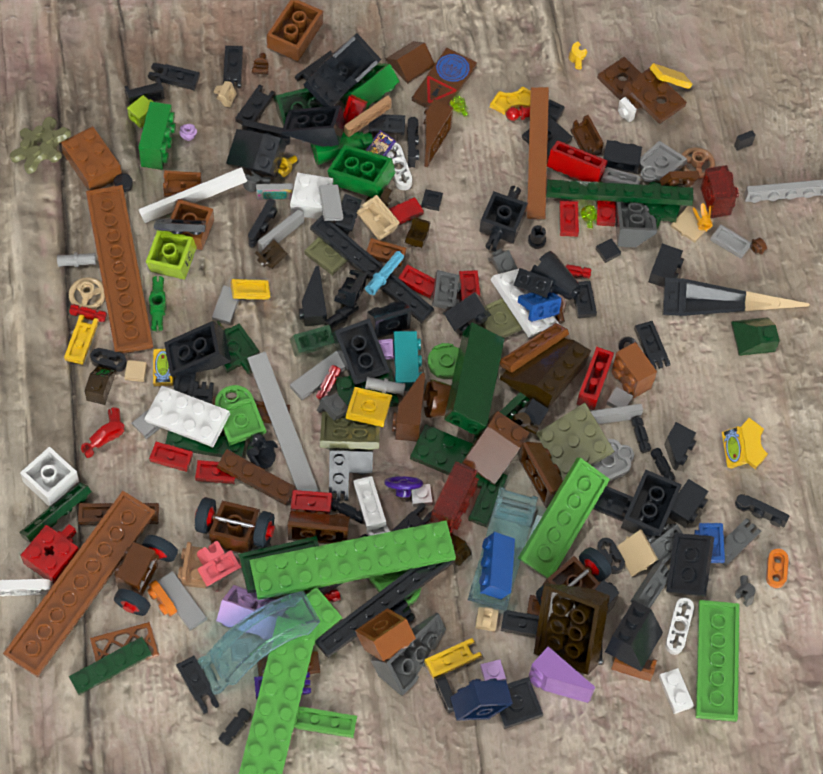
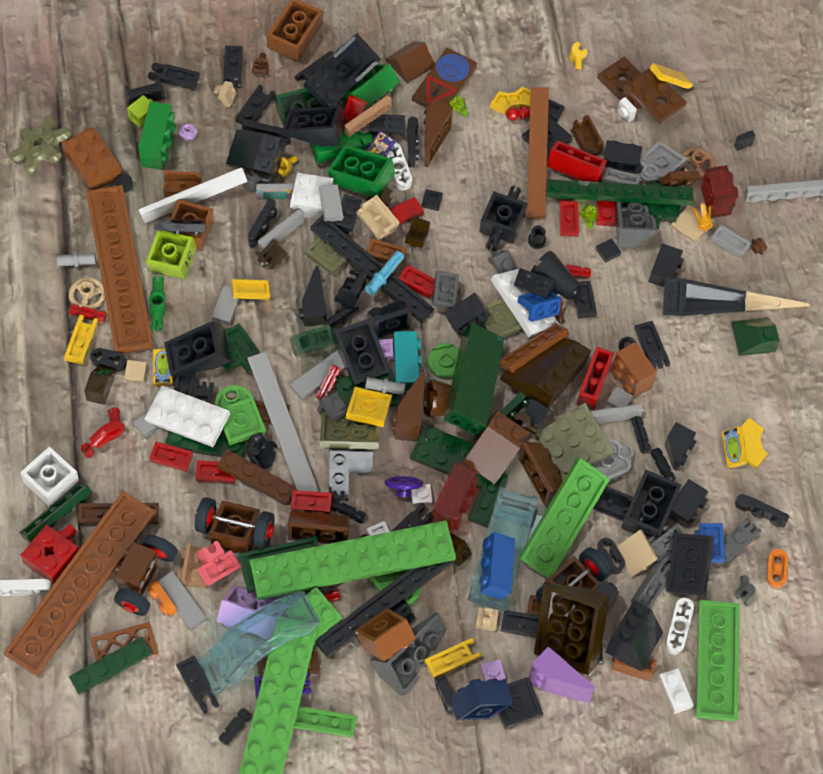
white plate [353,476,387,531] -> none
red plate [459,270,480,301] -> none

